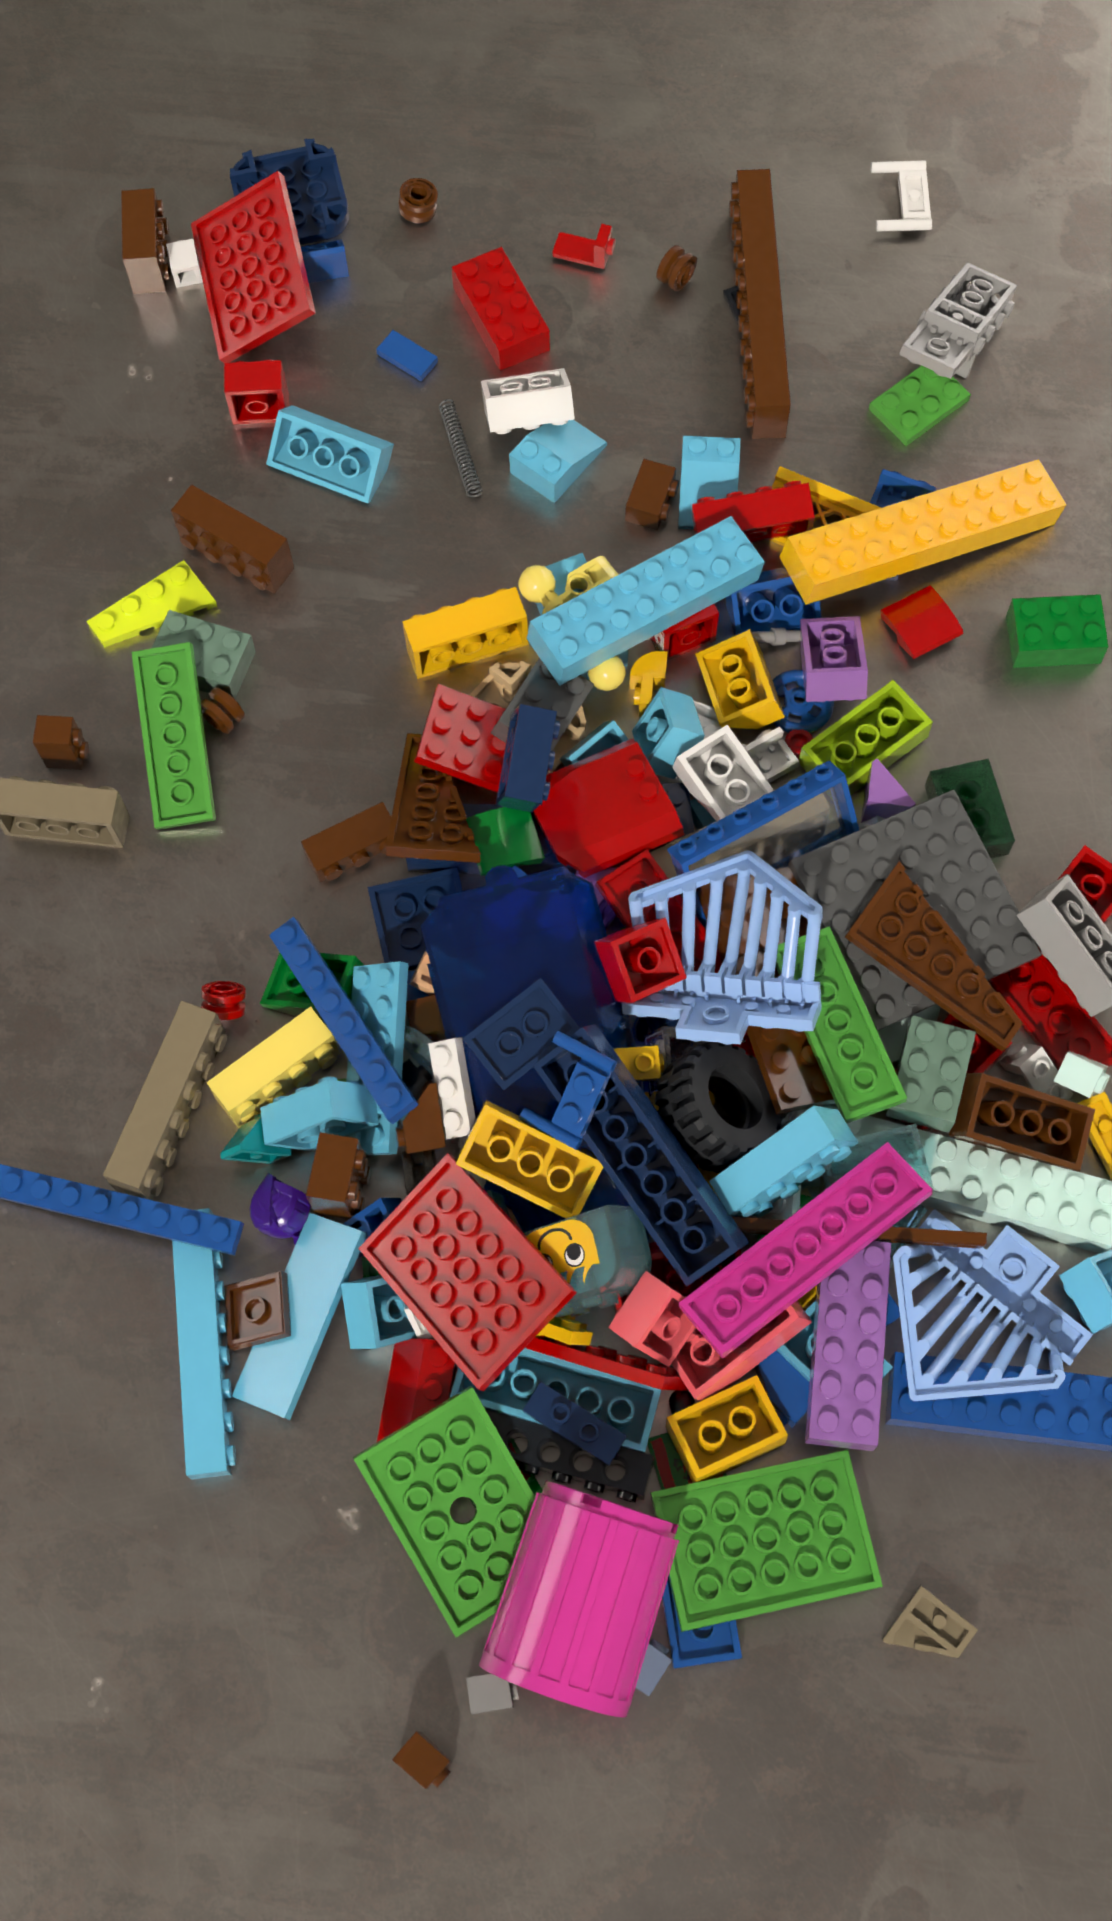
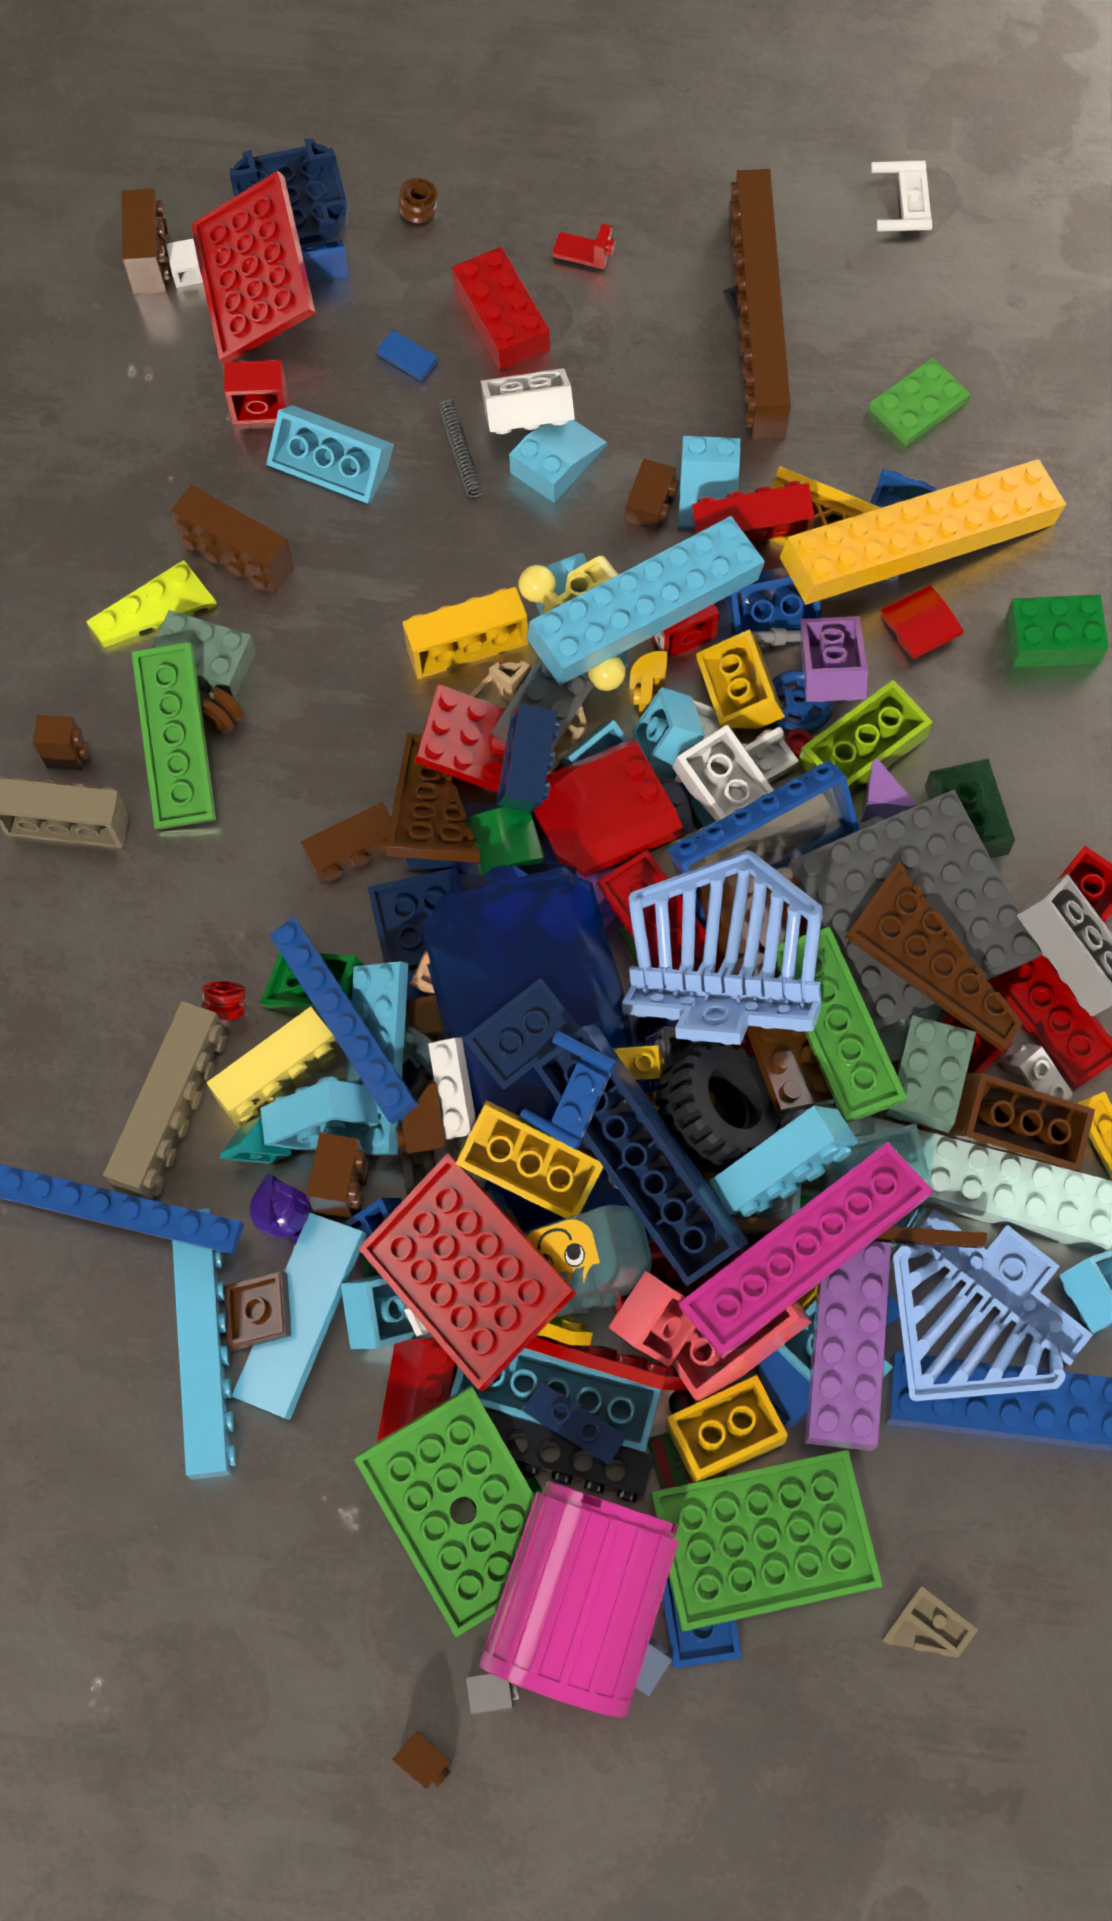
red slope [594,918,687,1003] -> none
reddish brown wheel [656,245,697,292] -> none
light grey wedge [899,262,1017,379] -> none
light aqua slope [1054,1051,1110,1098] -> none

